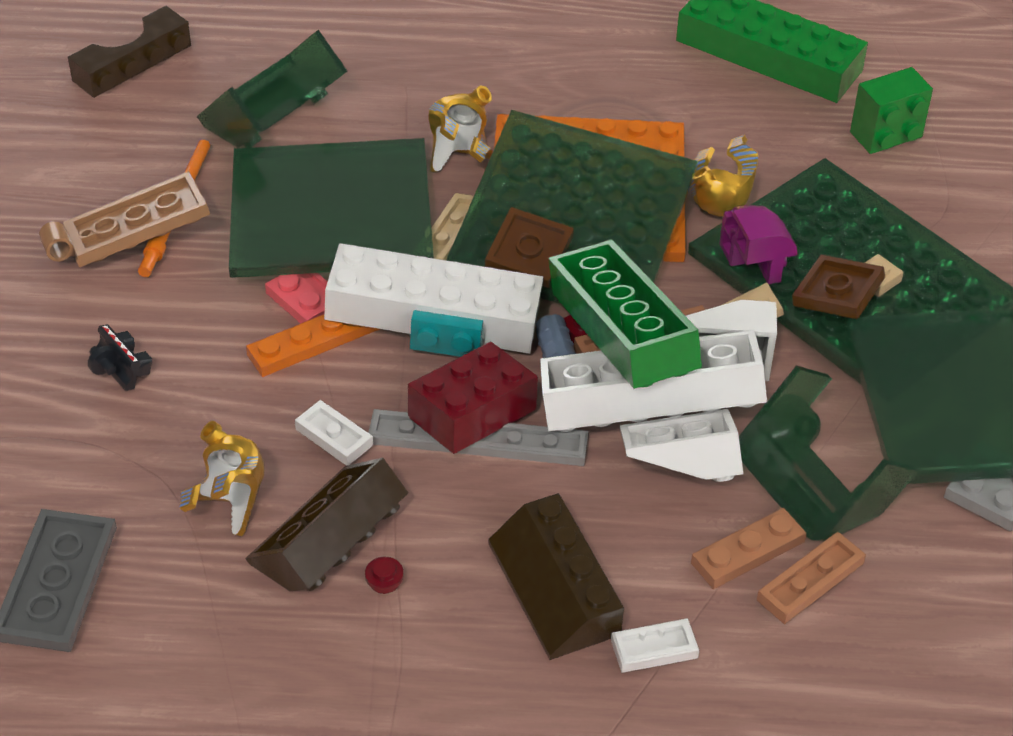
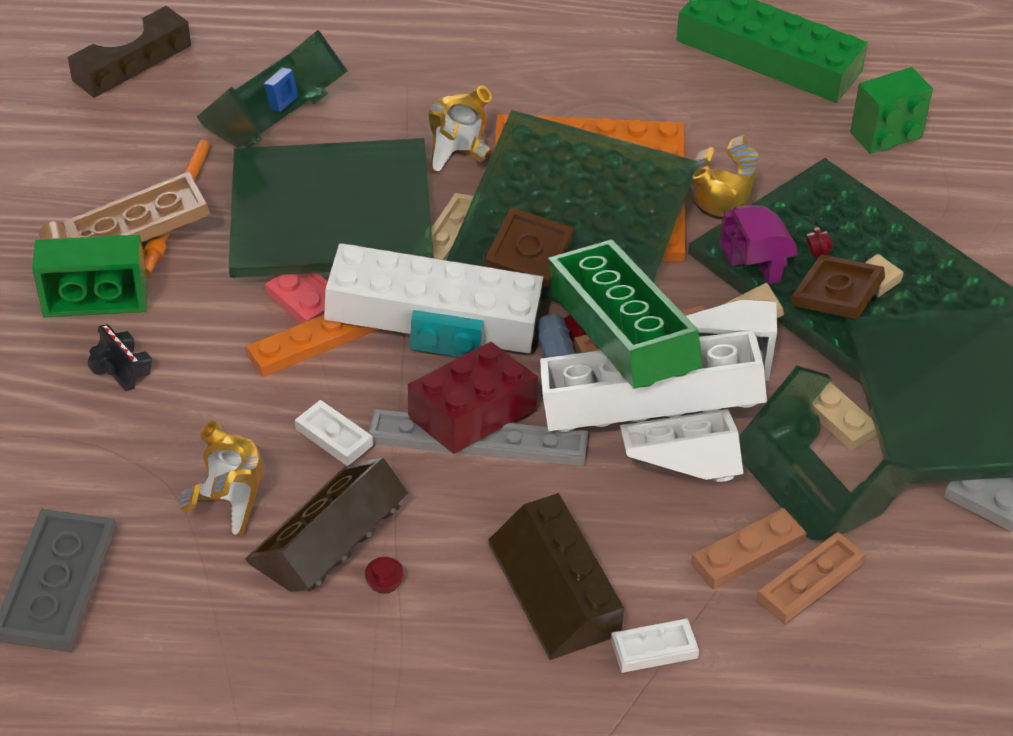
none -> green brick [32,234,148,318]
none -> blue plate [264,68,299,112]
none -> tan plate [803,382,880,451]
none -> dark red plate [806,226,833,259]

